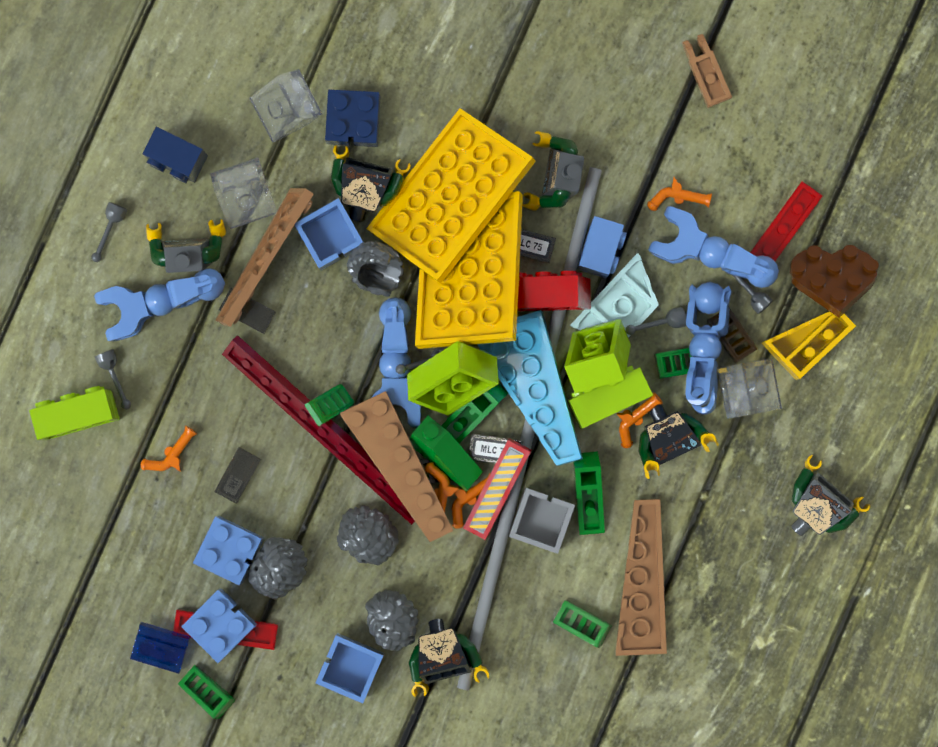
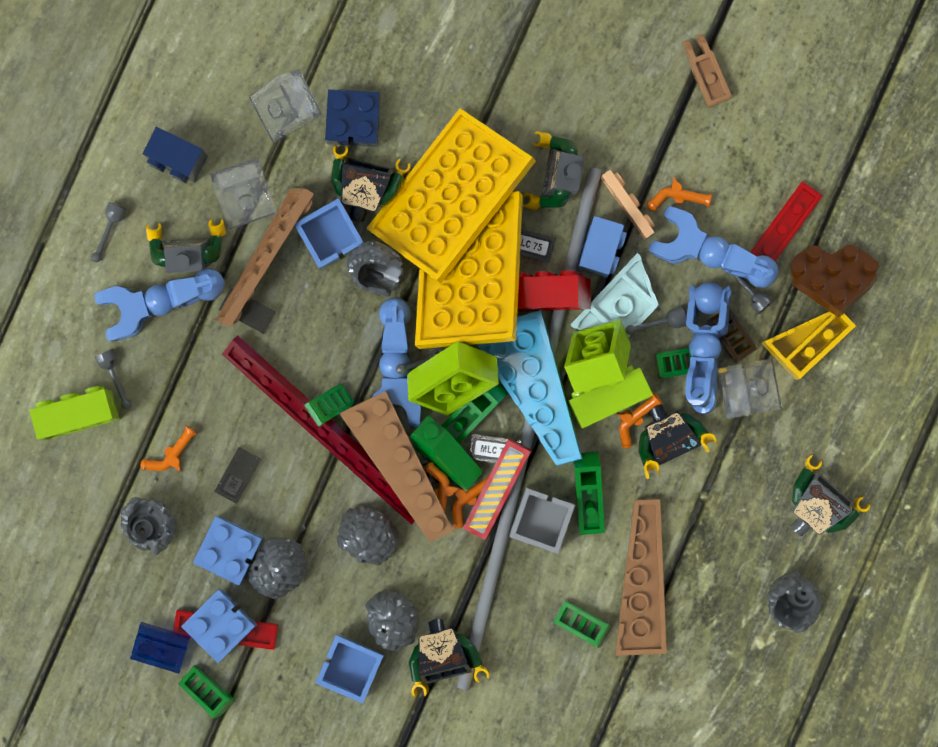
none -> dark grey hair [121,497,176,555]
none -> light nougat plate [601,170,655,241]
none -> dark grey hair [767,571,823,633]

